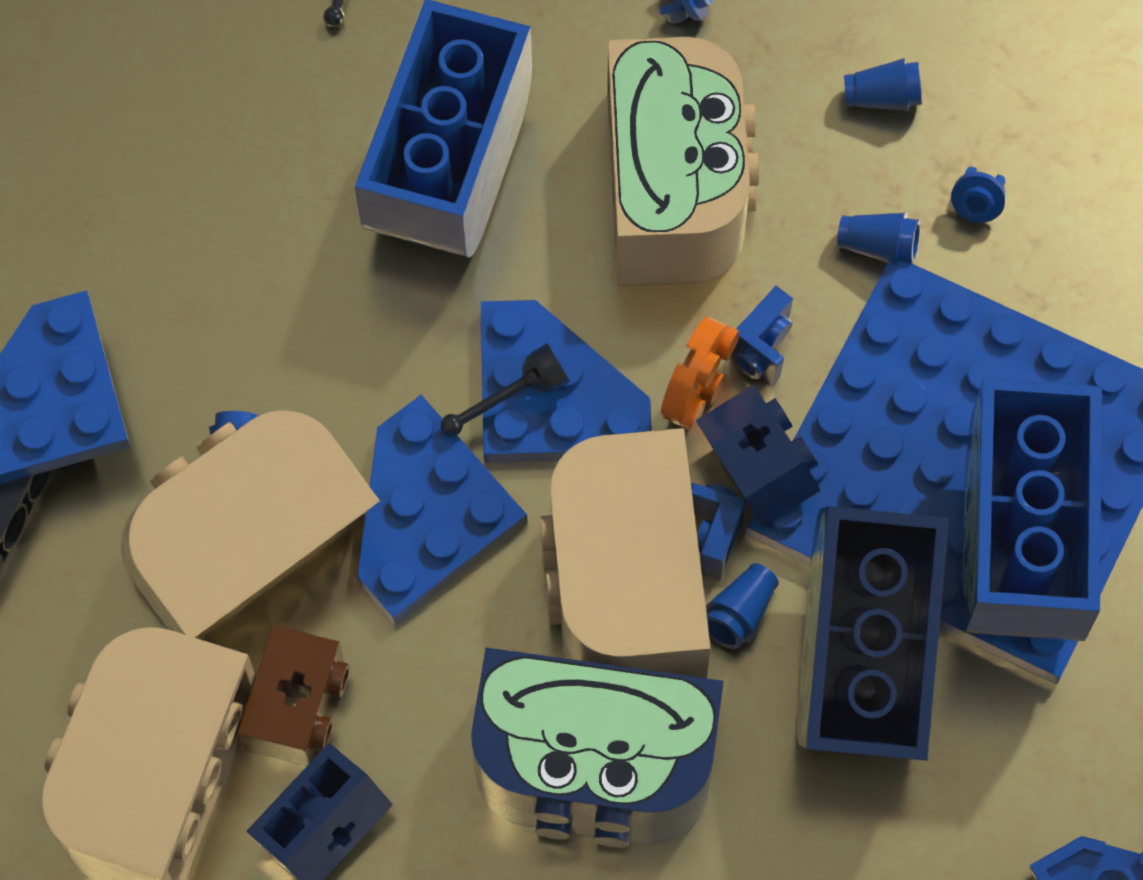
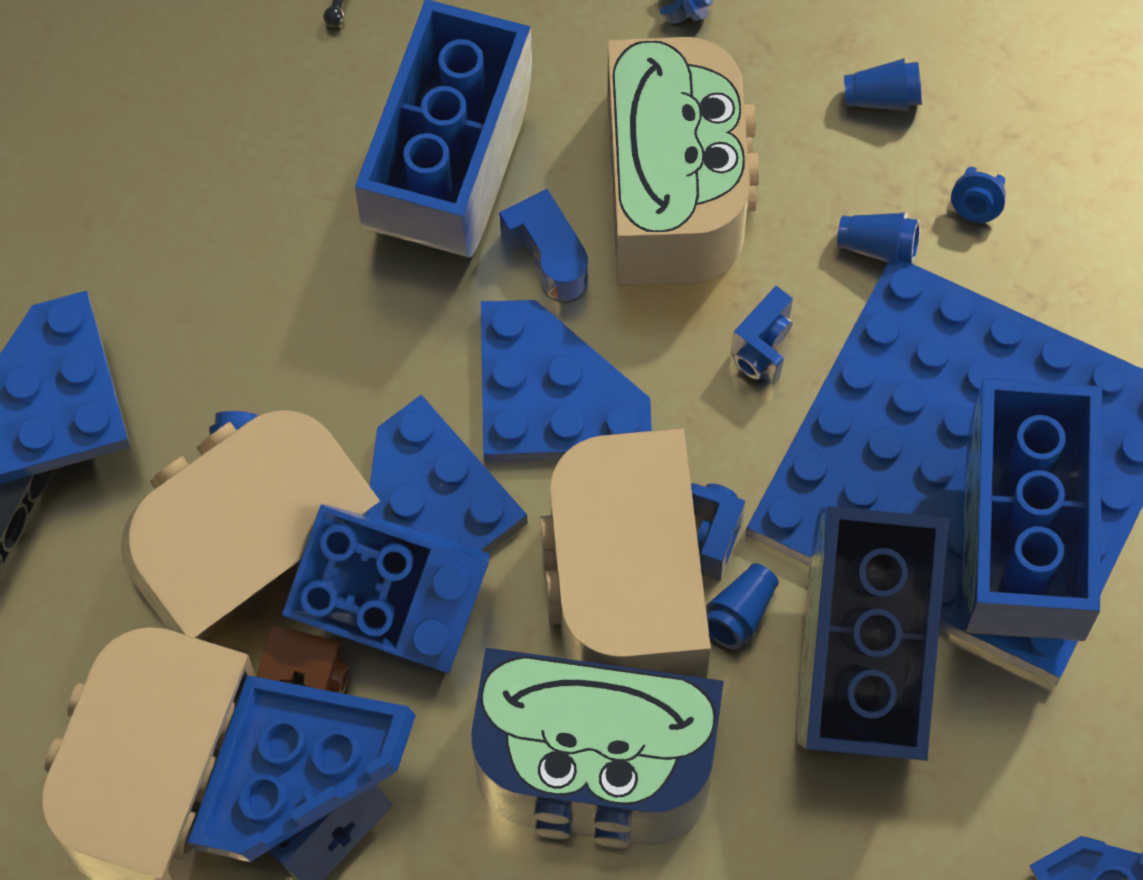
black hinge [441,343,570,436] -> none
orange plate [661,316,740,431] -> none
dark blue brick [696,384,821,527] -> none
none -> blue plate [188,675,416,862]
none -> blue slope [282,503,490,673]
none -> blue leg [499,189,588,301]

